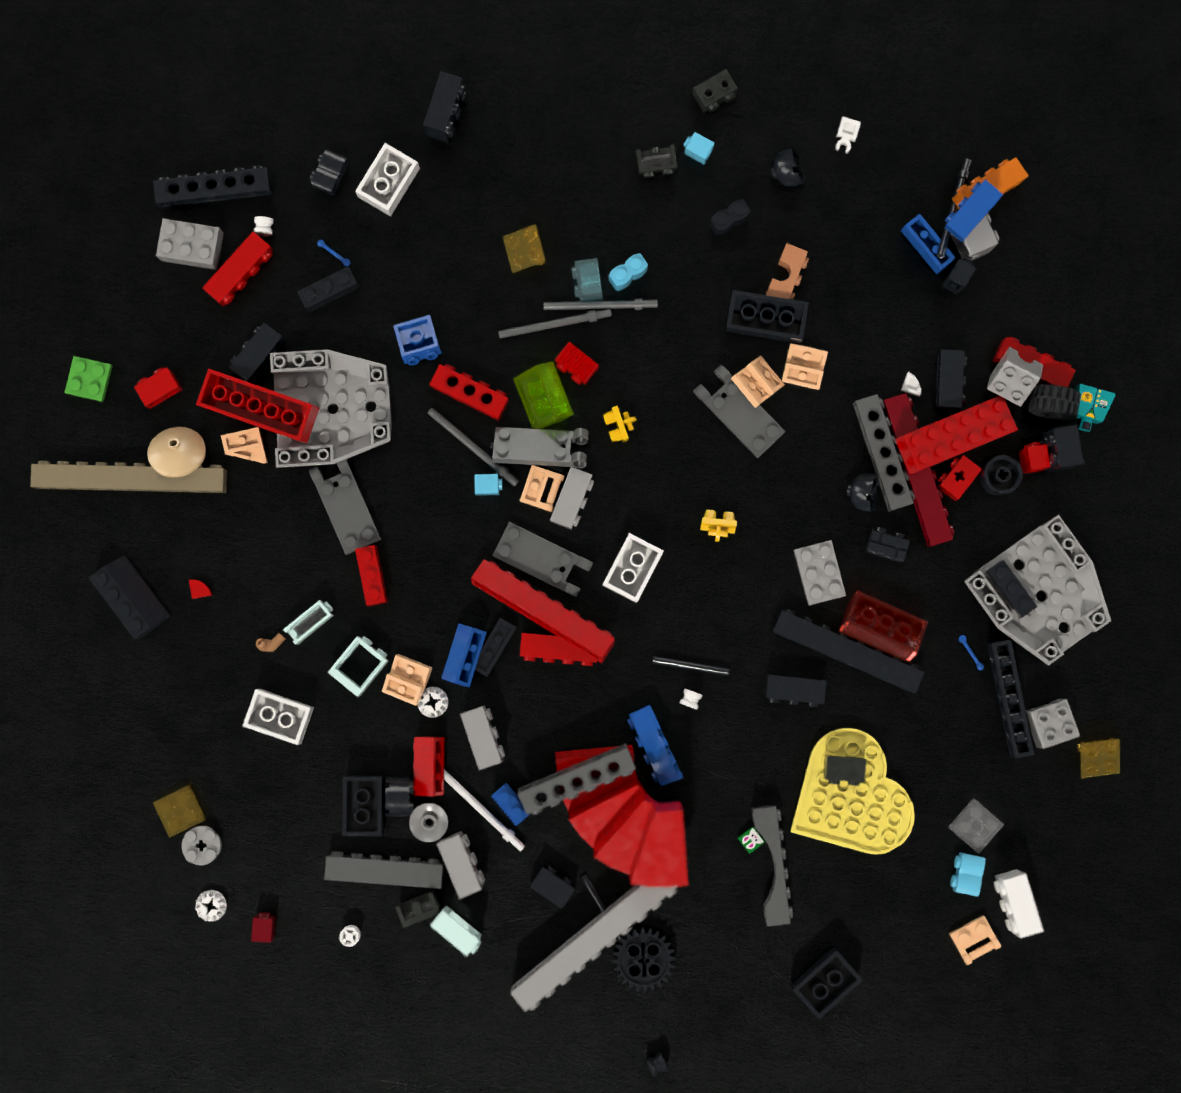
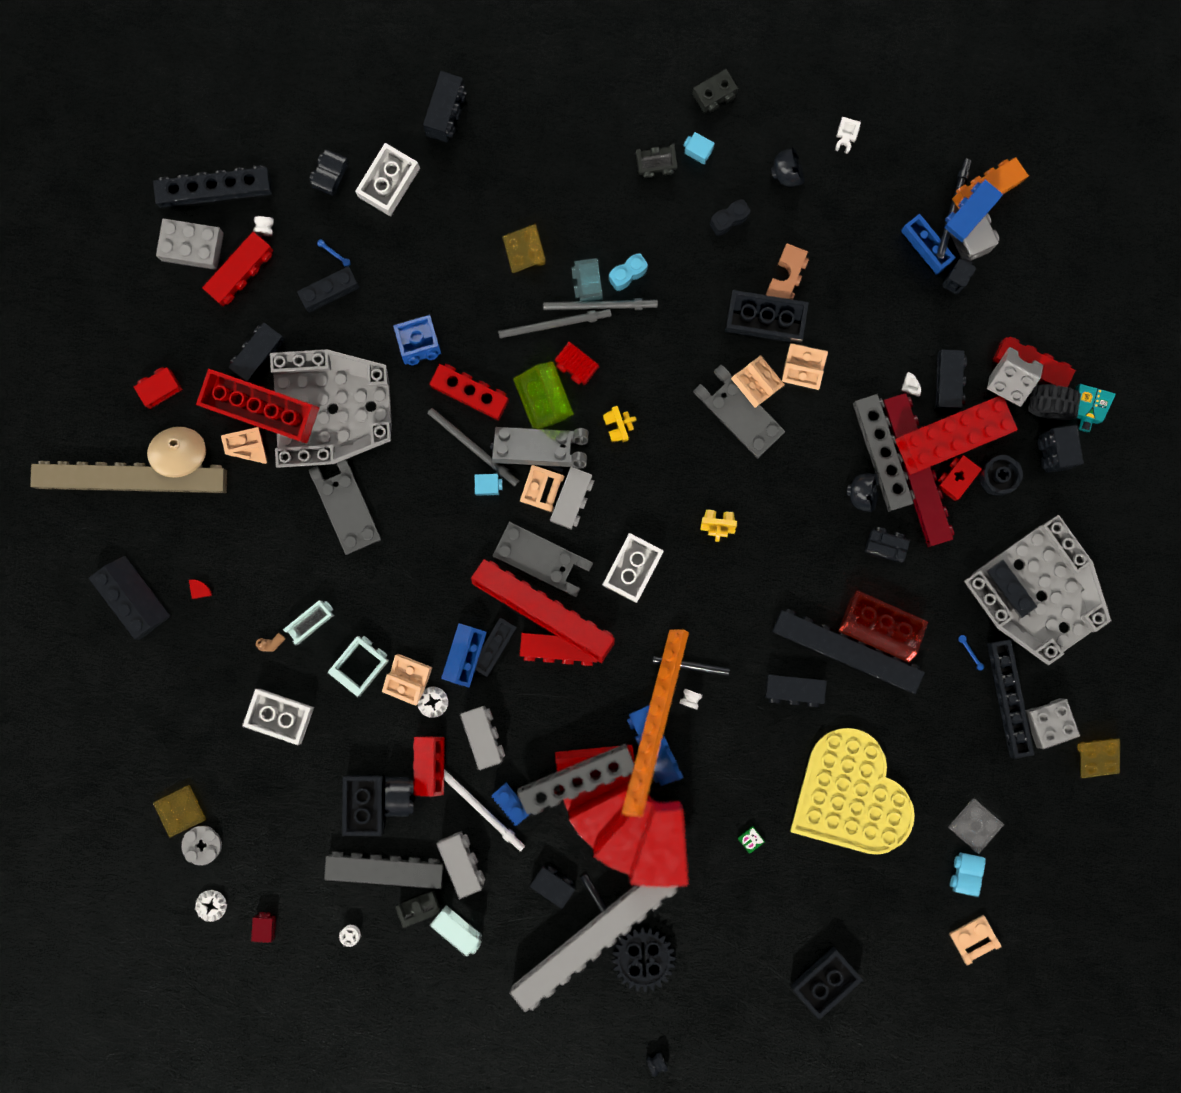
bright green plate [65,356,112,402] -> none
red brick [355,545,388,606] -> none
light grey dish [409,803,448,842] -> none
dark grey arch [751,805,793,926] -> none
light grey plate [794,540,846,606] -> none
pearl dark grey brick [823,755,866,786] -> none
white brick [994,869,1043,938] -> none
red brick [1019,442,1050,474] -> none
none -> orange plate [622,630,689,817]

